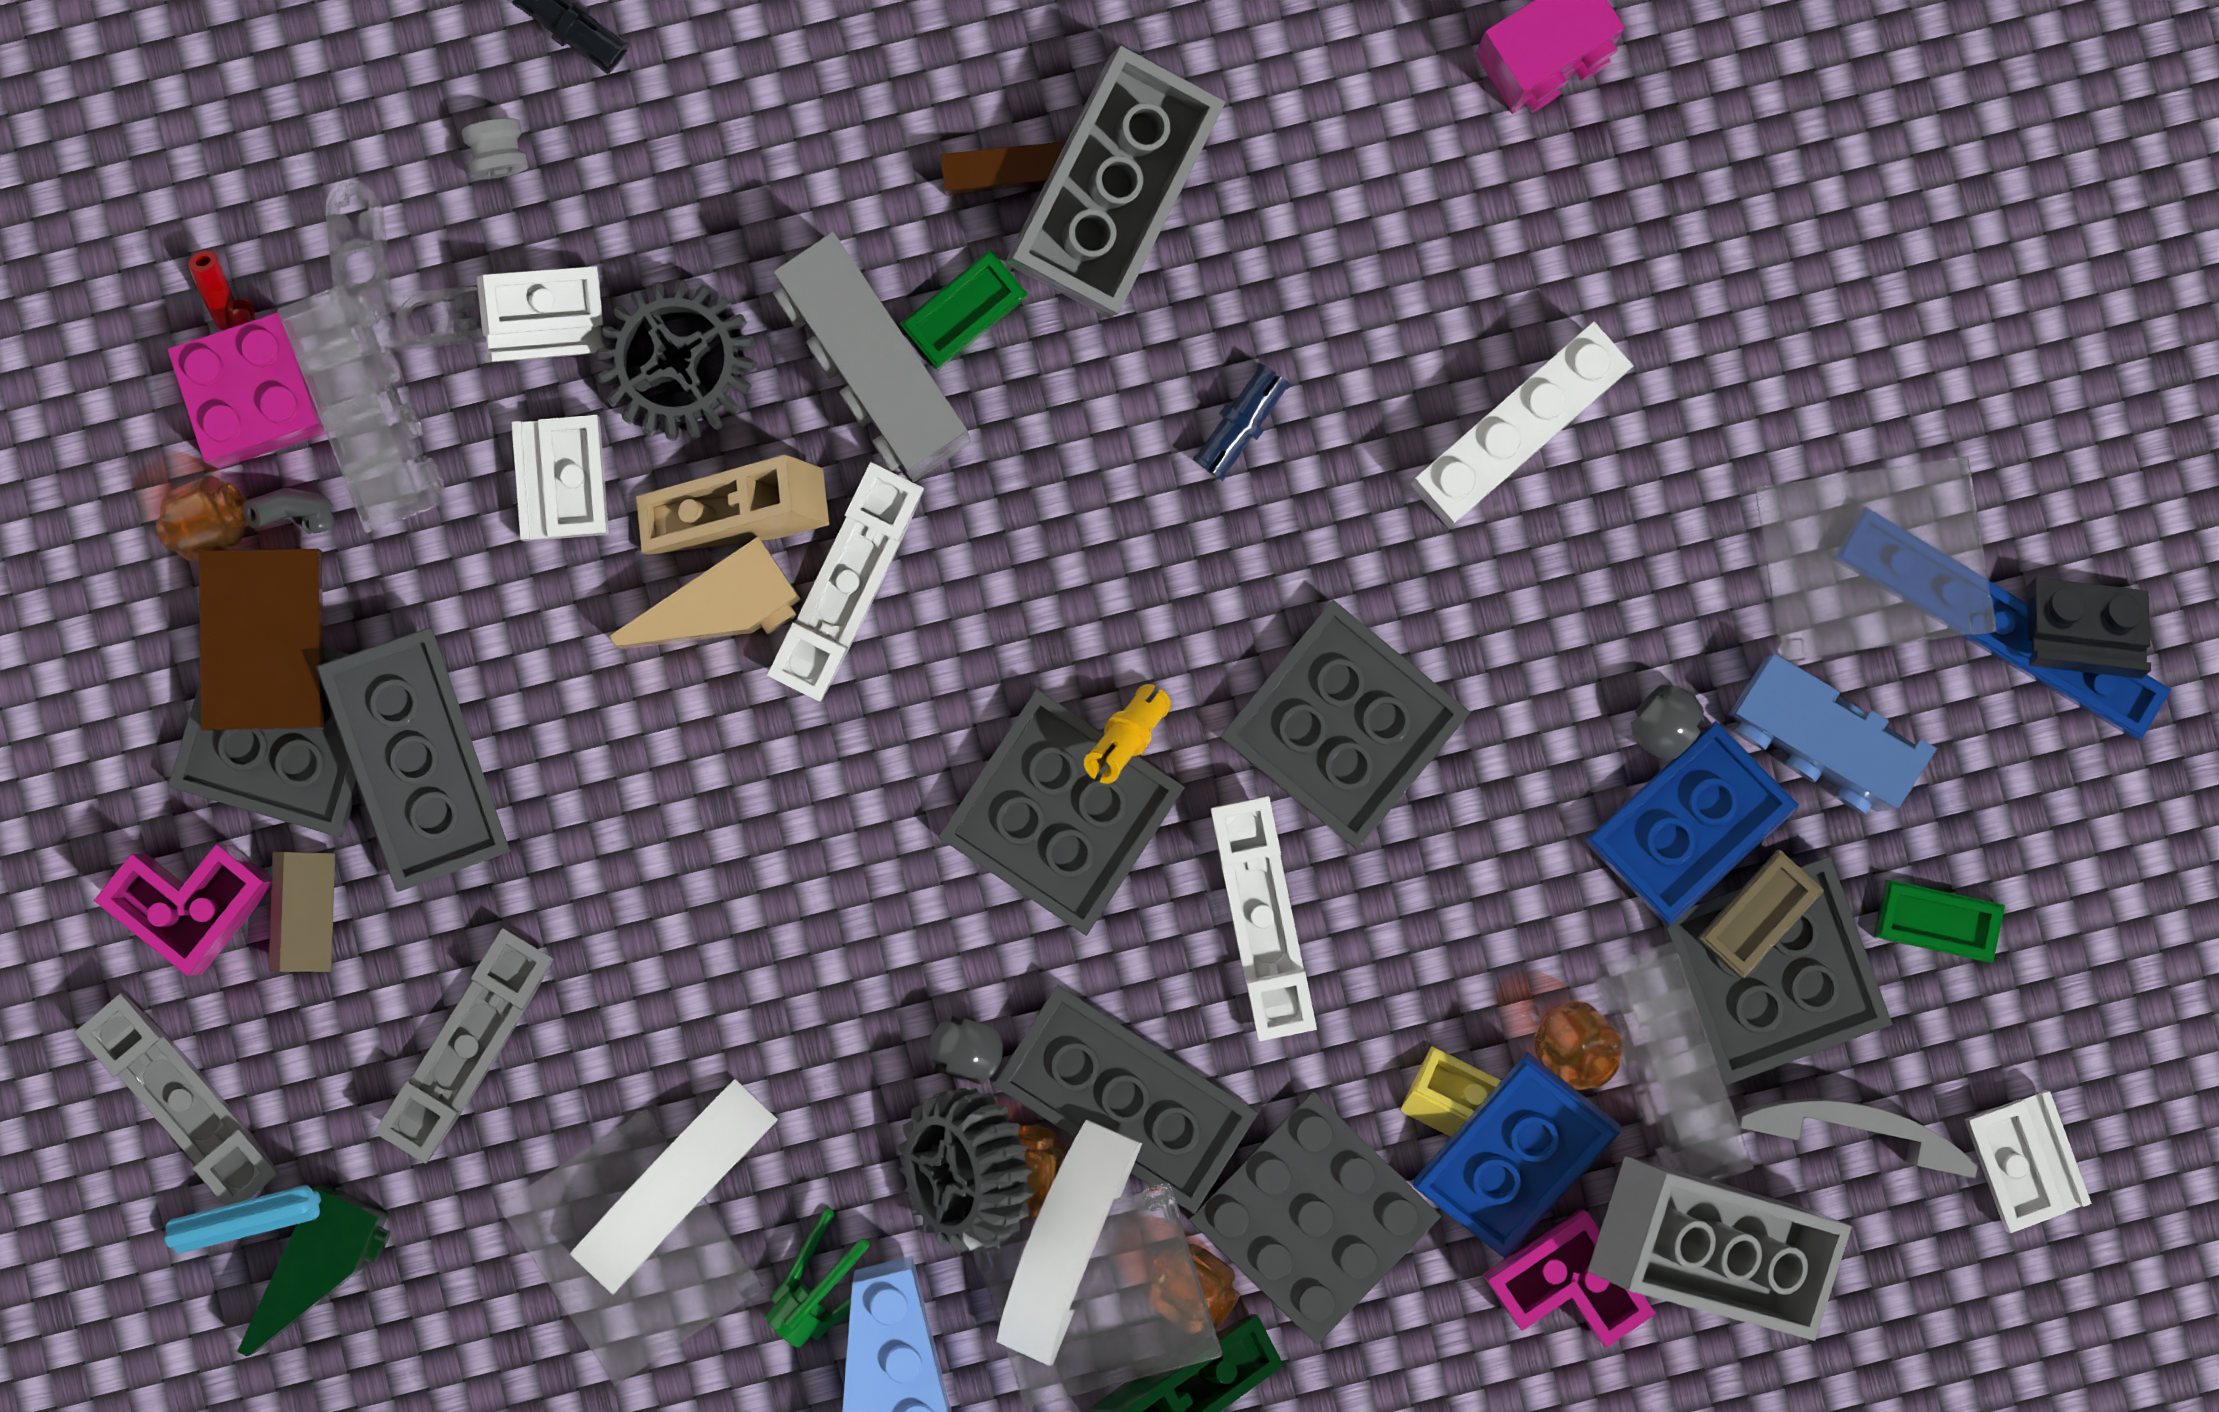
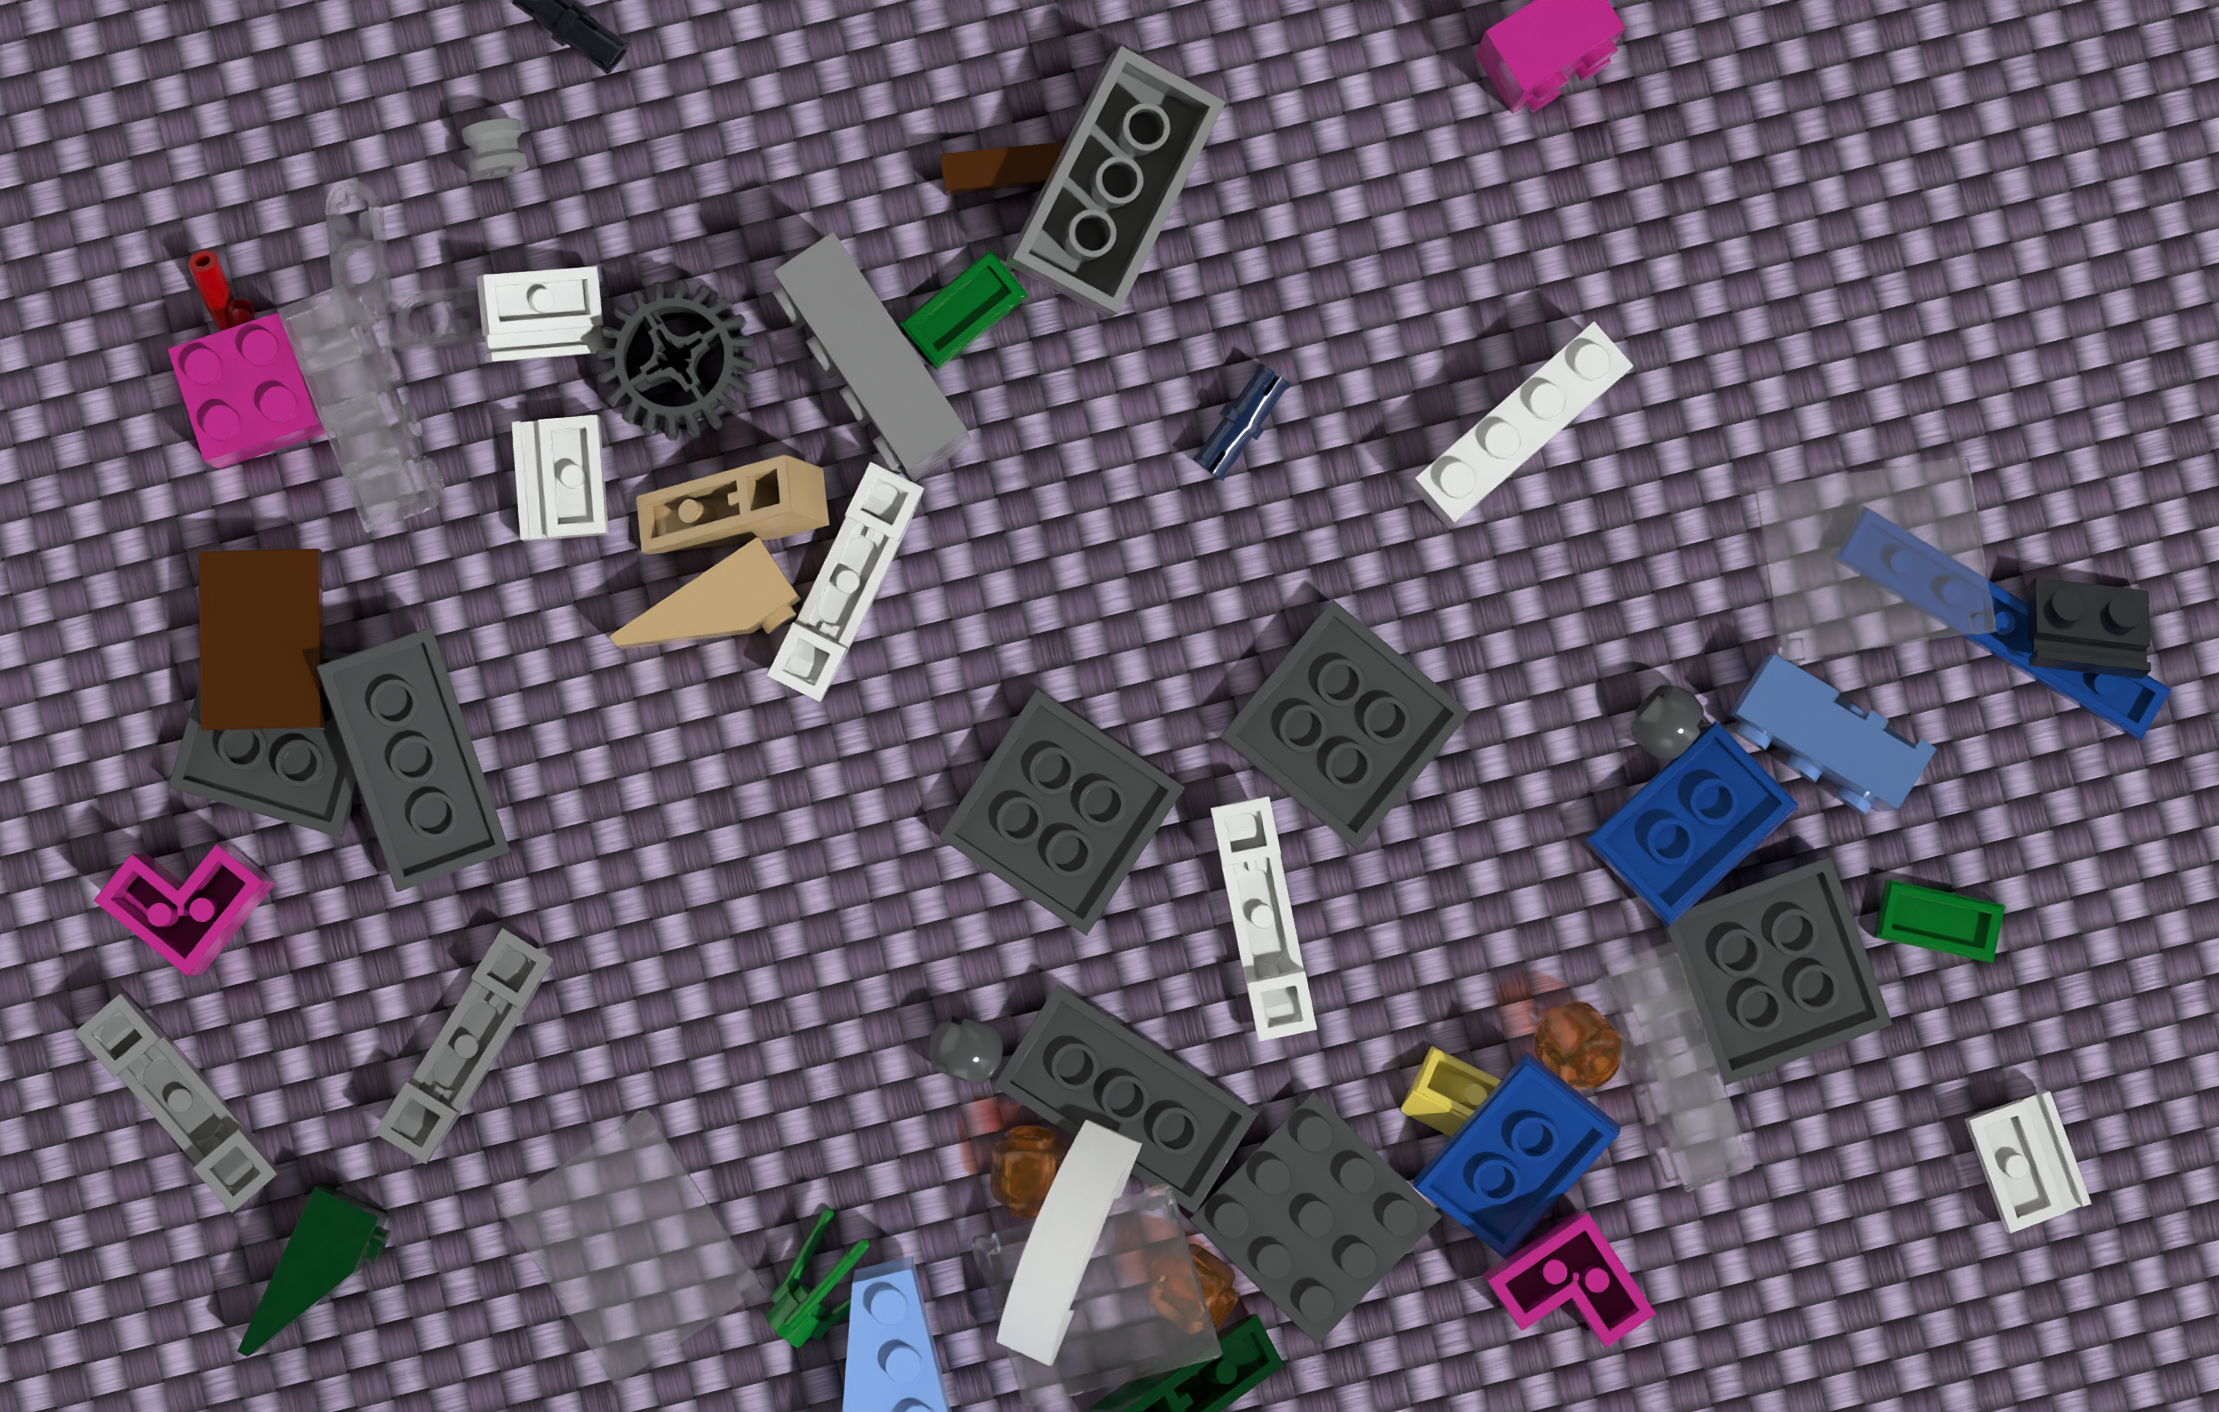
clear orange head [156,475,248,562] -> none
medium azure axle [164,1185,321,1254] -> none
dark grey arm [242,488,335,534] -> none
dark tan tile [269,852,335,972] -> none
white slope [570,1079,778,1295] -> none
dark grey gear [898,1088,1034,1251] -> none
yellow pin [1084,684,1171,784] -> none
light grey brick [1587,1156,1852,1341] -> none
dark tan tile [1697,850,1824,979] -> none
light grey slope [1732,1098,1978,1178] -> none

